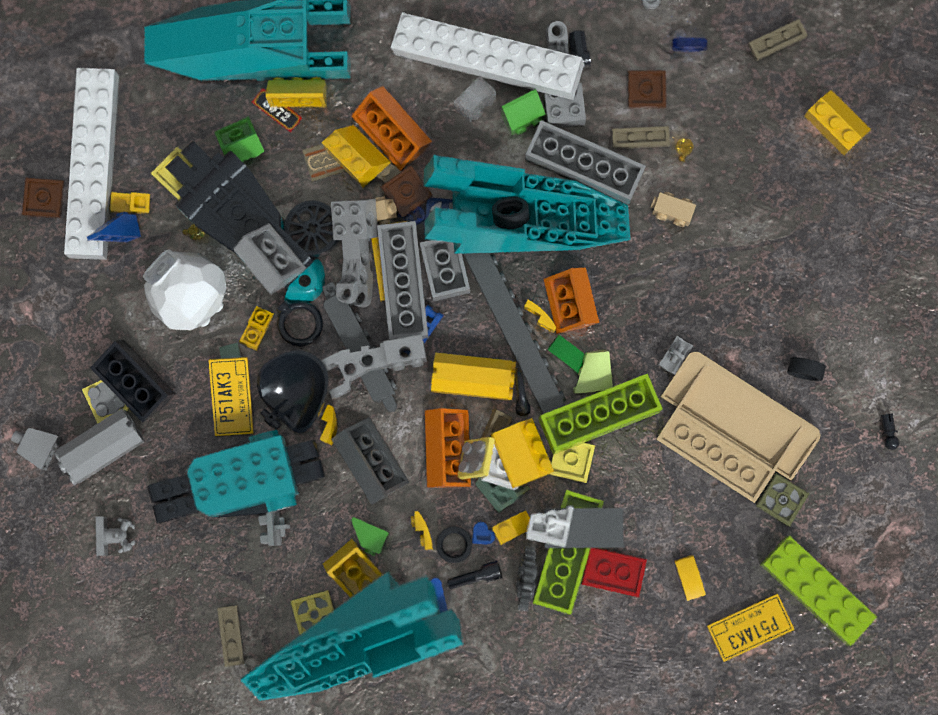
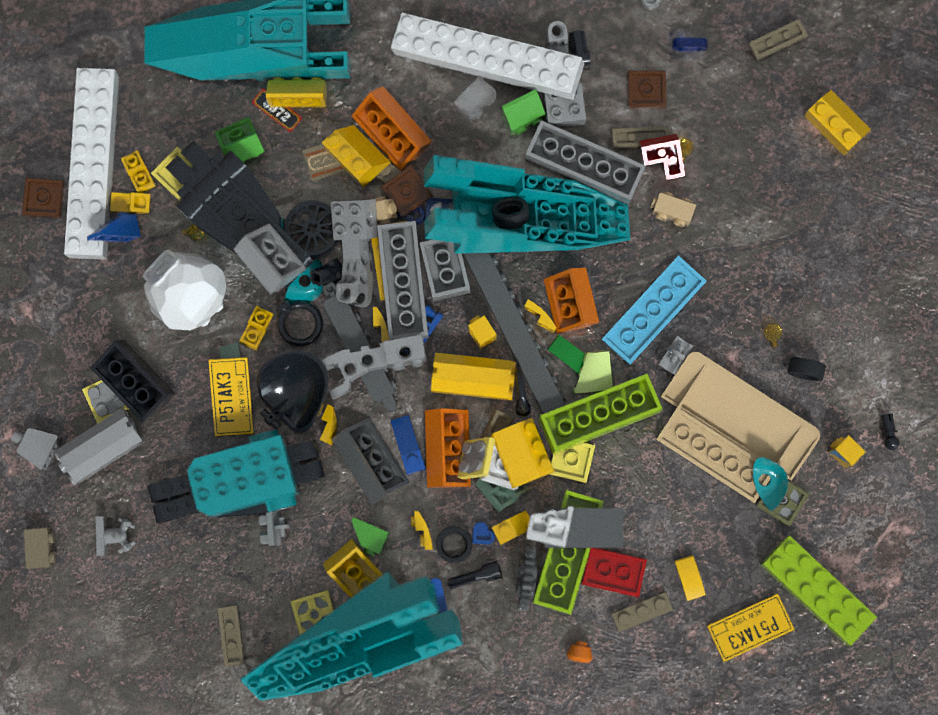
none -> dark tan brick [24,528,56,569]
none -> yellow slope [121,150,156,193]
none -> black piece [310,258,343,286]
none -> yellow slope [373,307,389,343]
none -> blue slope [391,415,426,475]
none -> yellow brick [468,315,497,350]
none -> orange cone [566,641,593,663]
none -> medium azure plate [602,255,707,365]
none -> dark tan plate [611,592,673,632]
none -> brick [639,134,685,180]
none -> teal piece [753,458,788,510]
none -> clear yellow piece [764,323,782,347]
none -> yellow brick [828,435,866,468]

